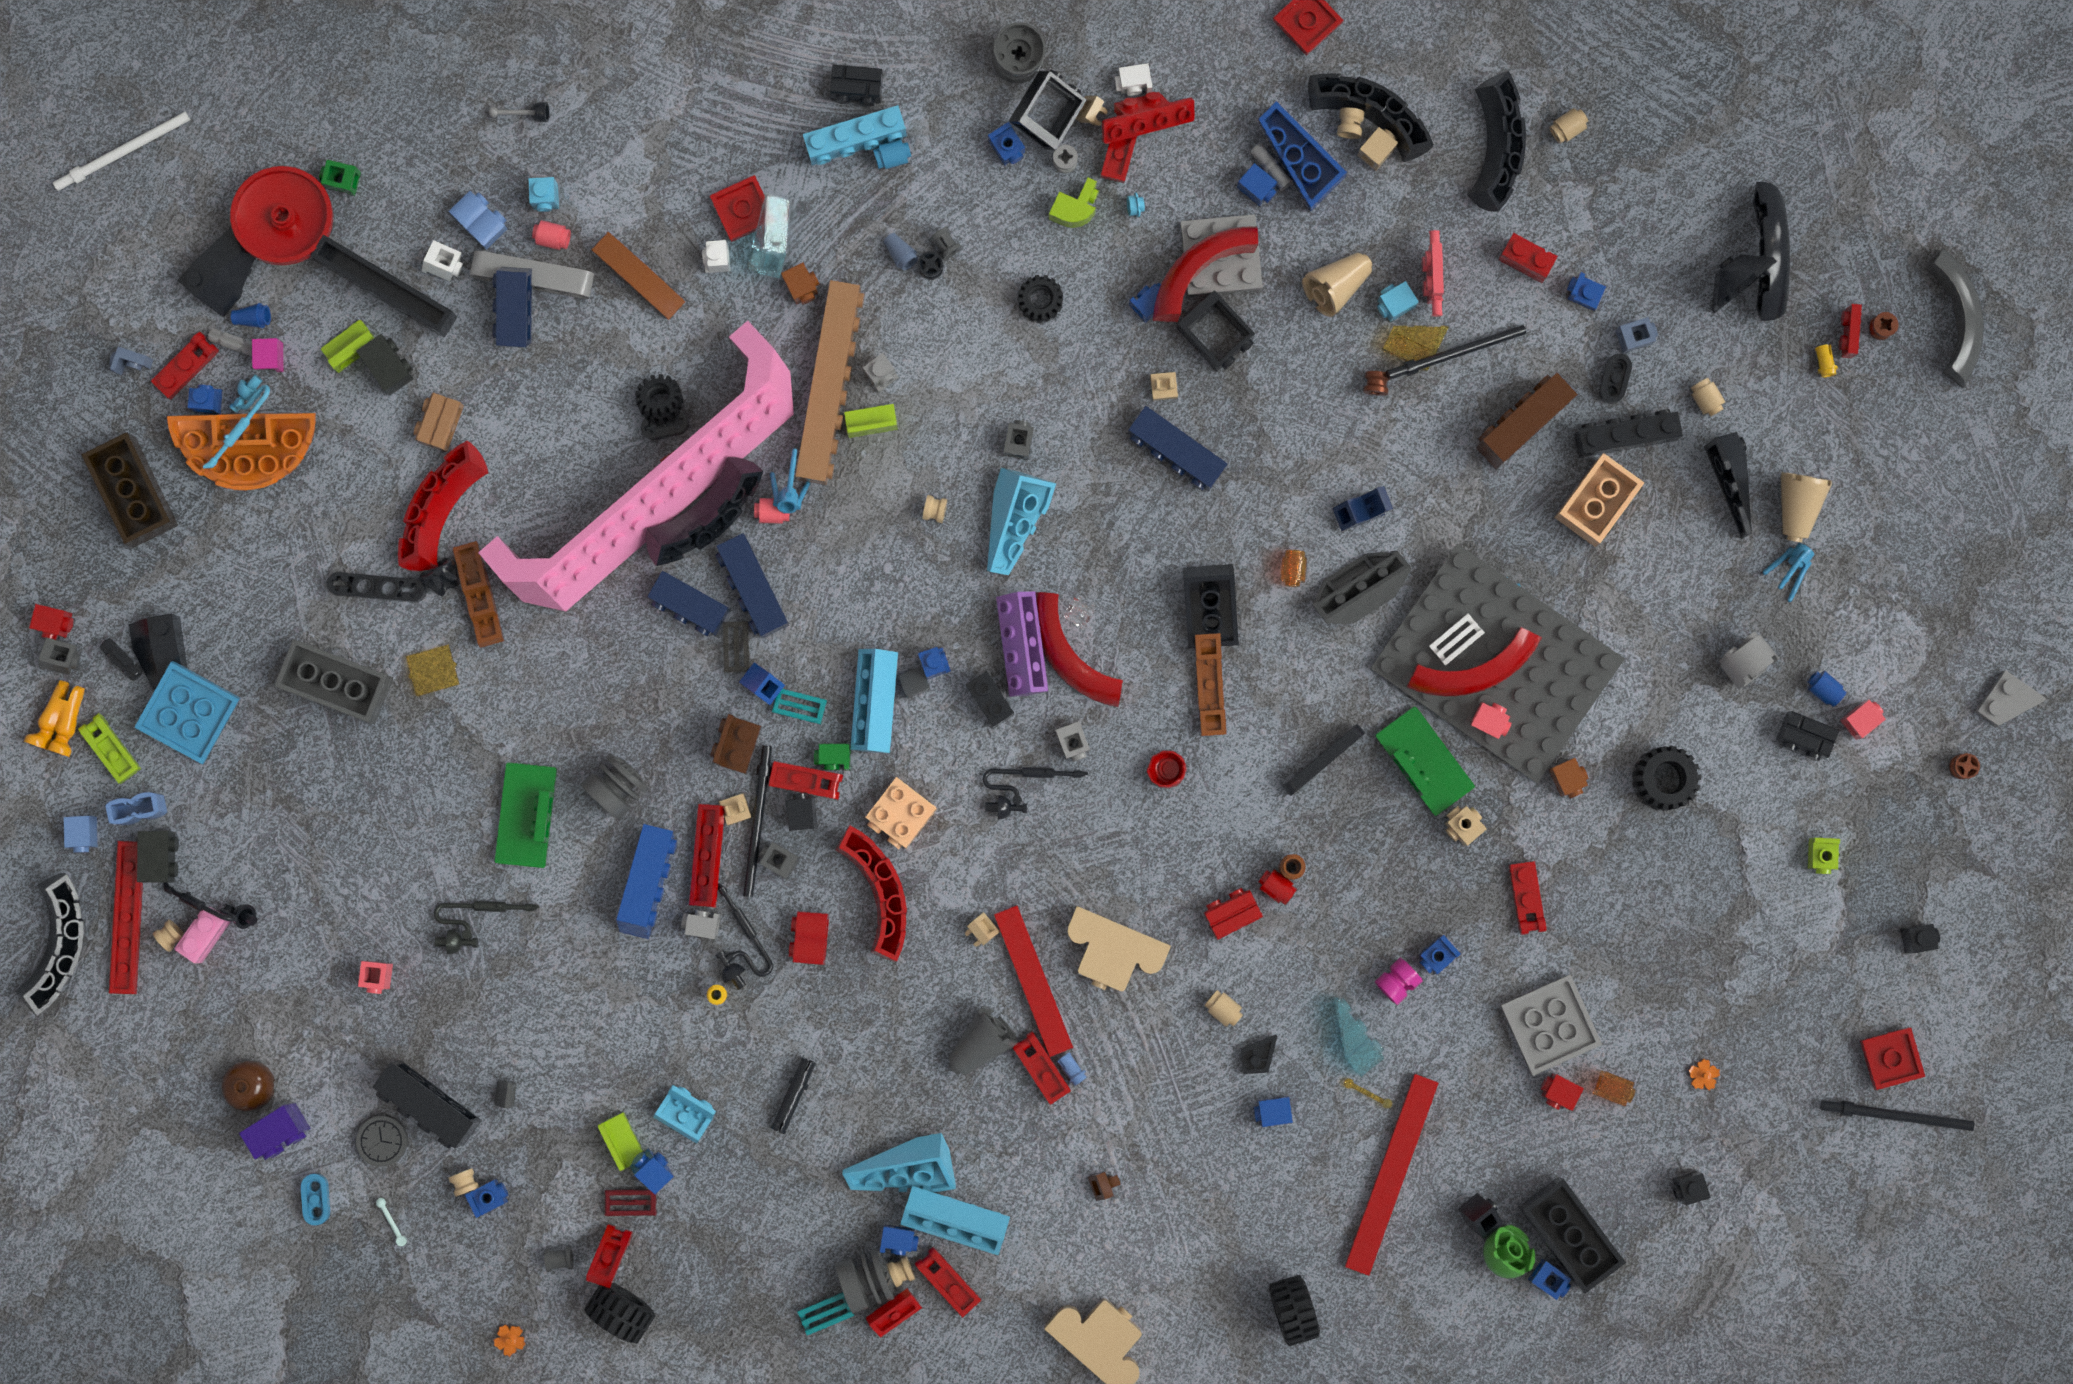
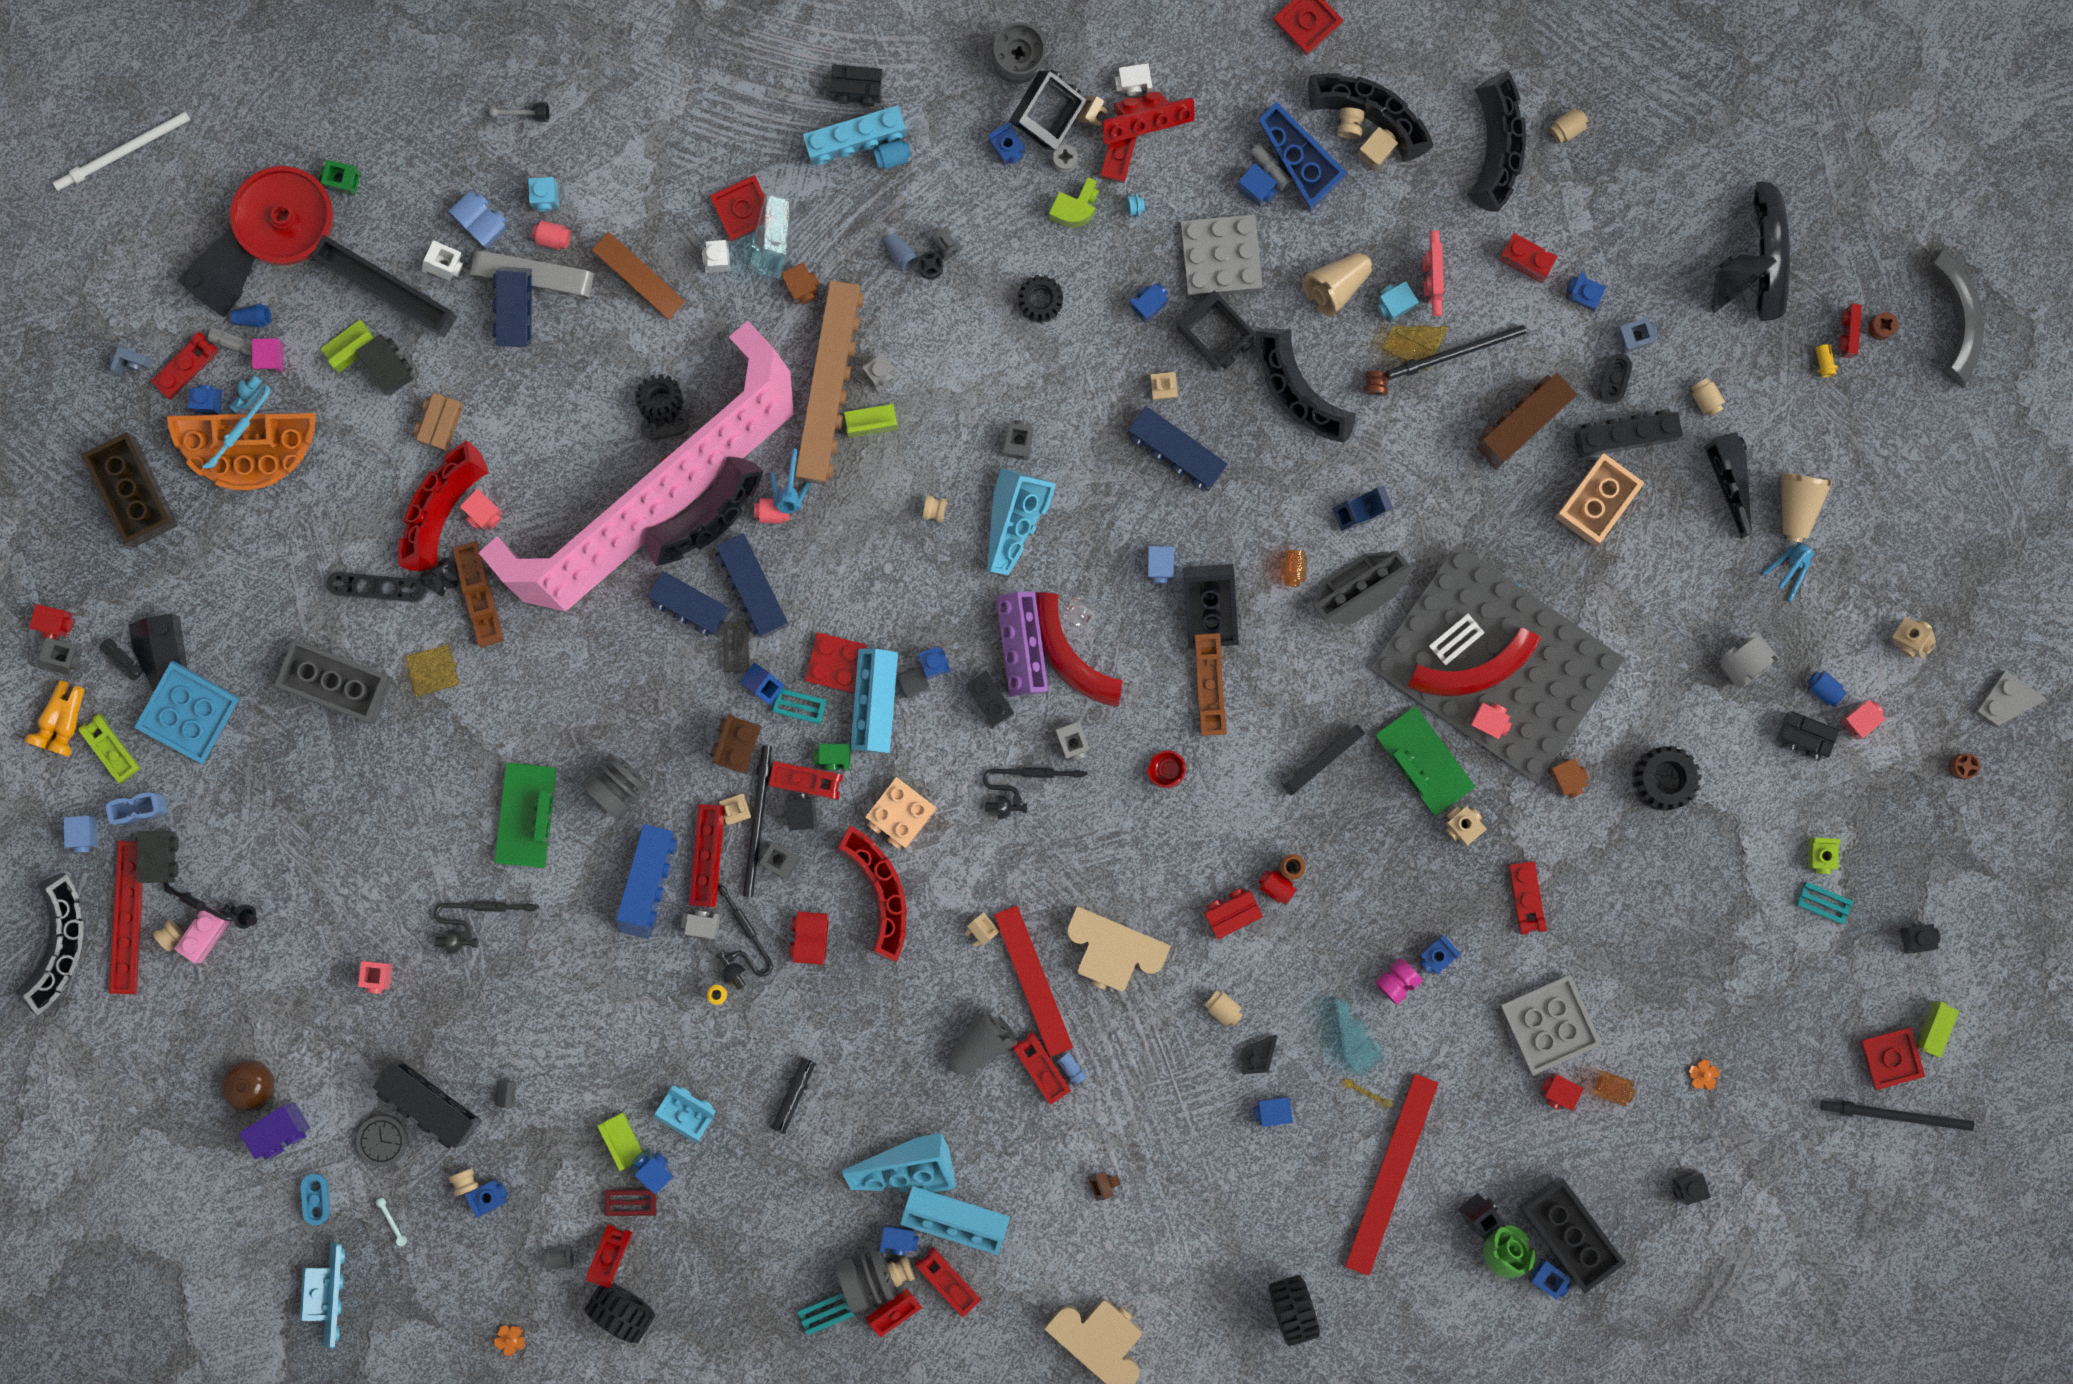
red brick [1153,226,1258,322] -> none
none -> medium azure bracket [300,1242,345,1348]
none -> coral brick [460,489,503,531]
none -> red plate [805,632,867,694]
none -> medium blue brick [1147,546,1174,584]
none -> black brick [1256,329,1356,443]
none -> teal tile [1796,882,1854,925]
none -> tan brick [1892,617,1936,659]
none -> lime panel [1916,1001,1959,1058]

